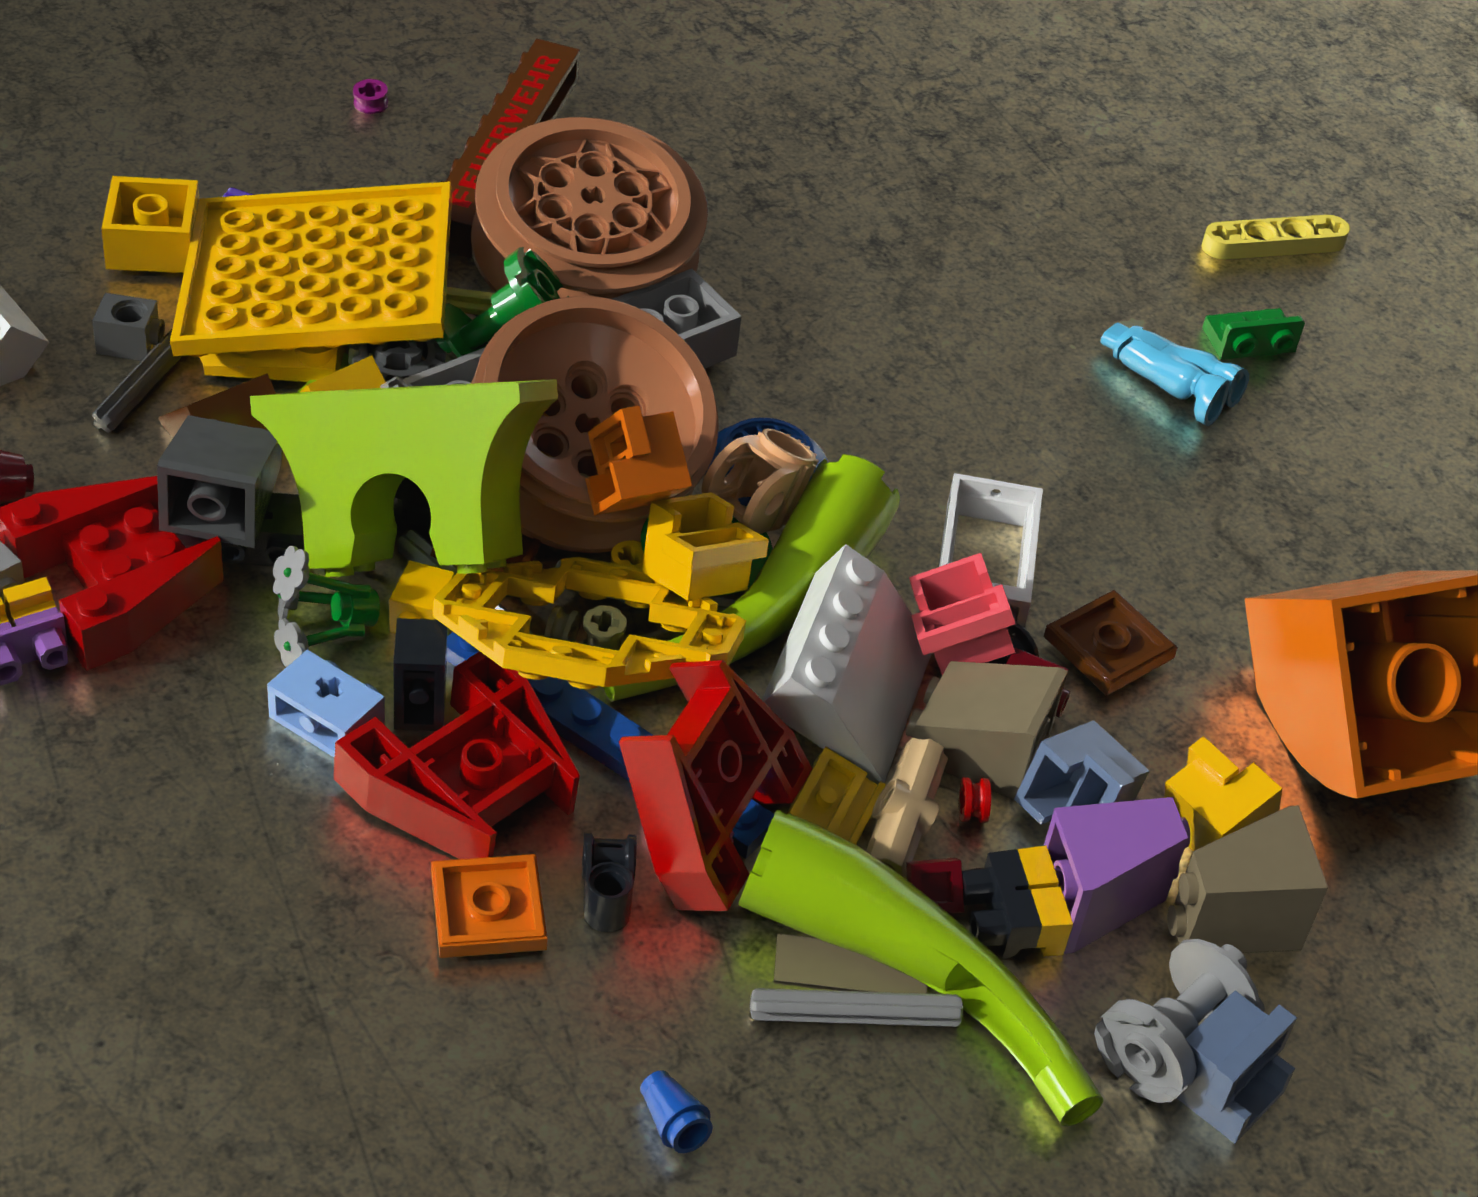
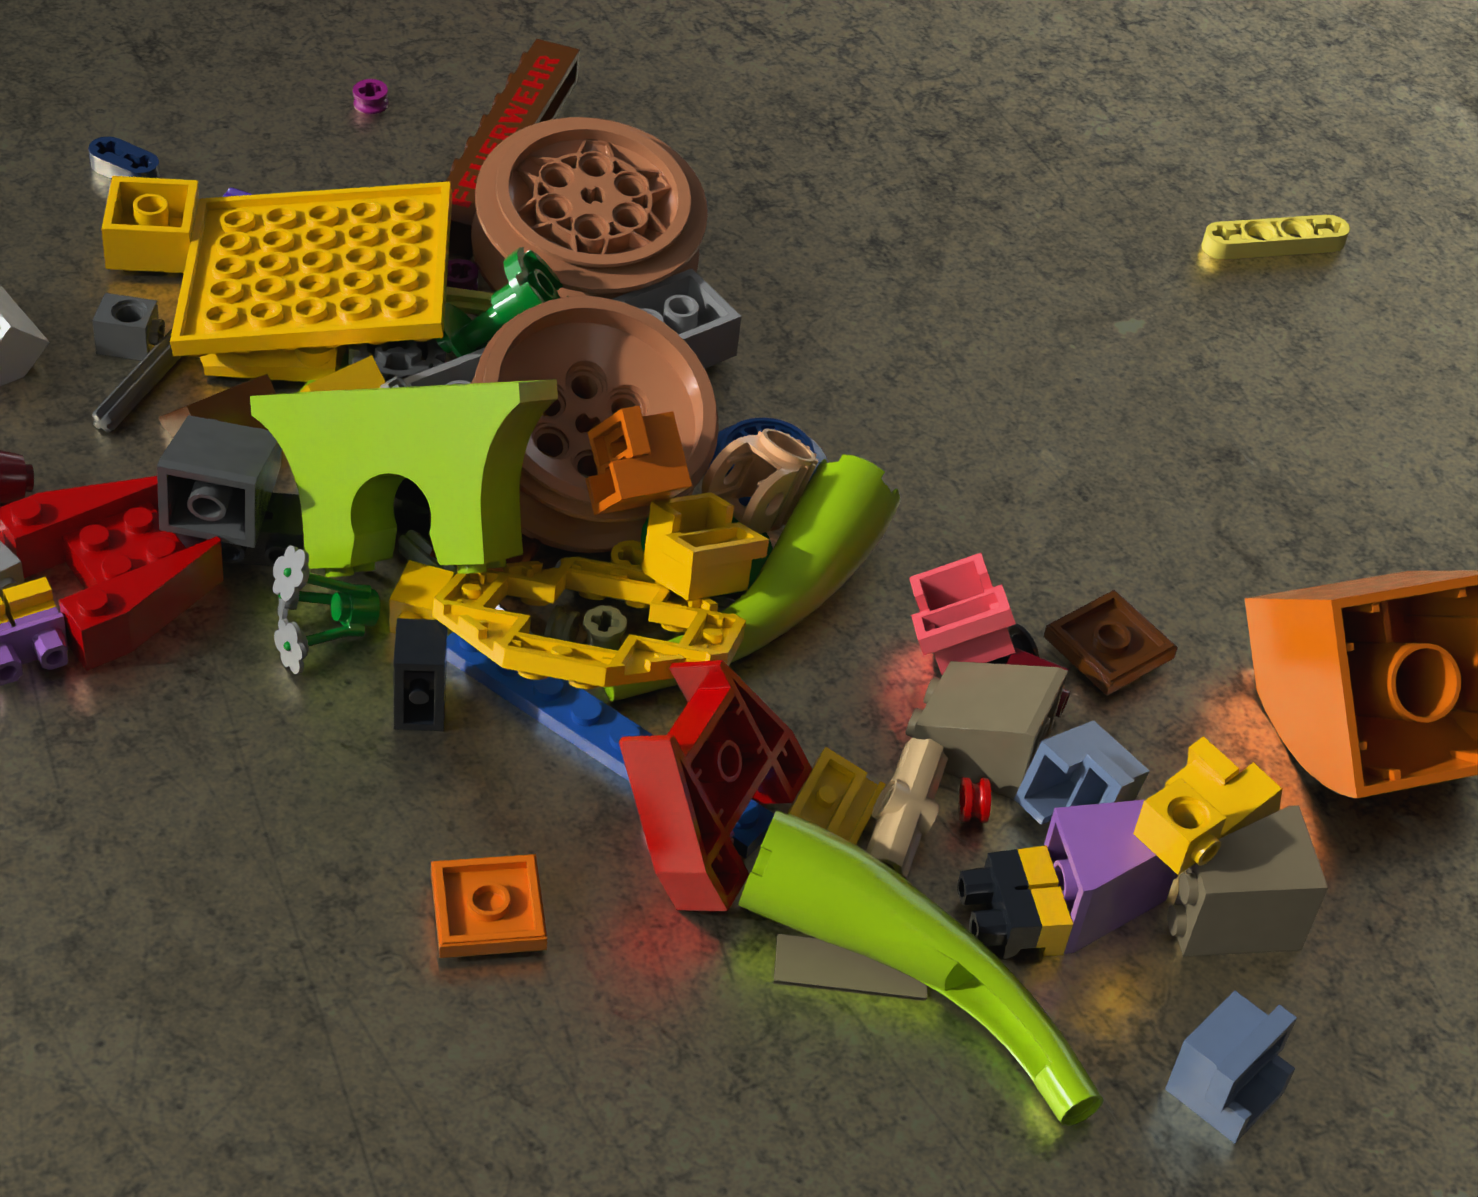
light blue brick [267,649,385,757] -> none
red wedge [333,651,580,859] -> none
black piece [582,832,637,933] -> none
blue cone [640,1070,713,1153] -> none
light grey axle [750,988,963,1027] -> none
white slope [762,544,931,785] -> none
dark red plate [906,858,964,913] -> none
white window [938,473,1043,628] -> none
light grey piece [1094,939,1265,1103] -> none
medium azure piece [1100,322,1250,427] -> none
green bracket [1202,308,1305,360] -> none
none -> dark blue beam [88,136,160,179]
none -> magenta bush [447,259,478,291]
none -> yellow brick [1133,777,1226,875]

